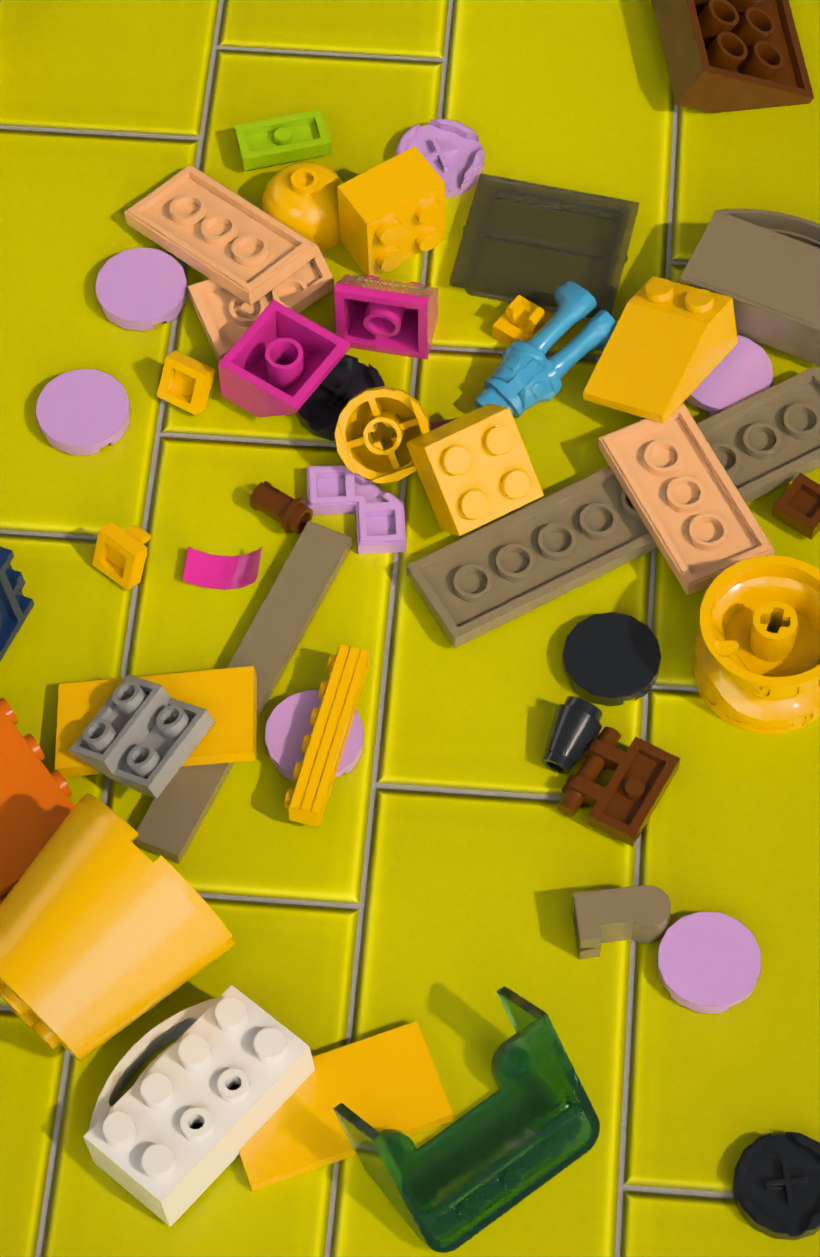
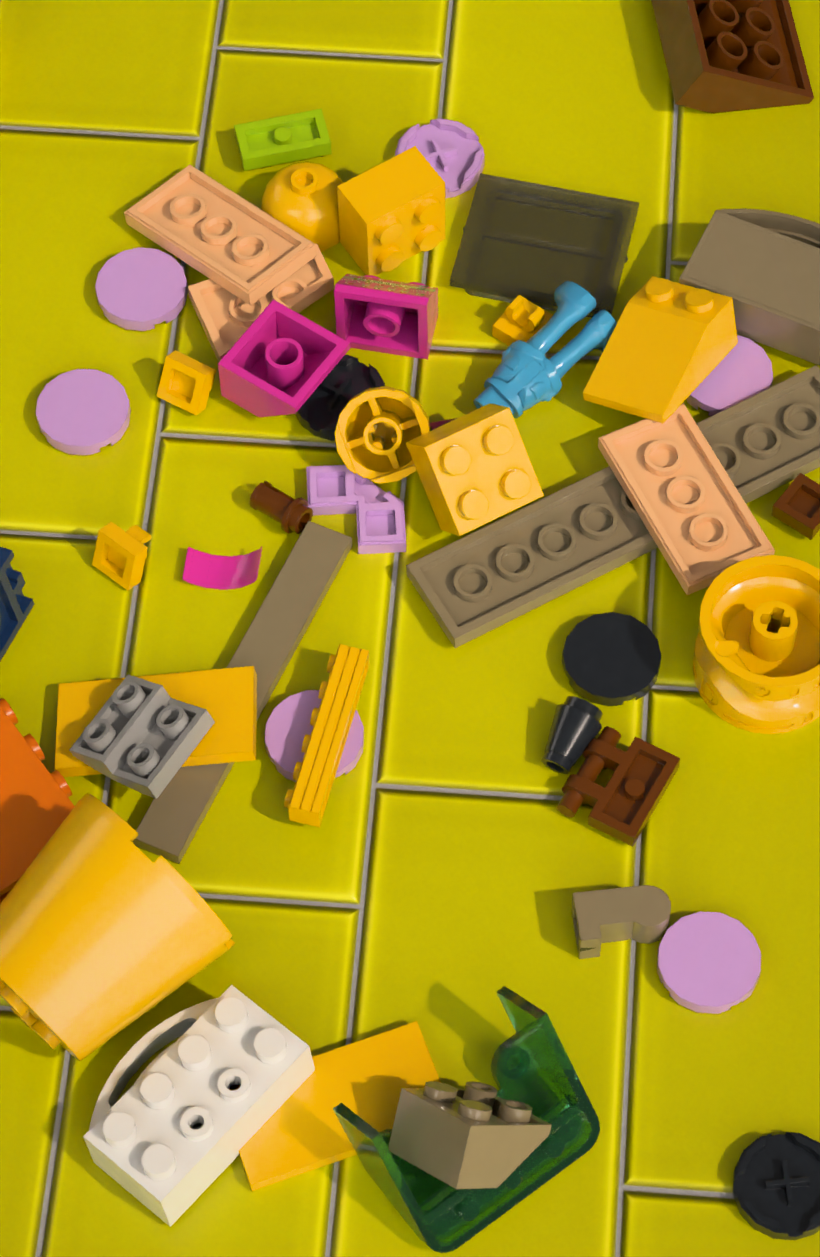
none -> dark tan slope [388,1081,552,1189]

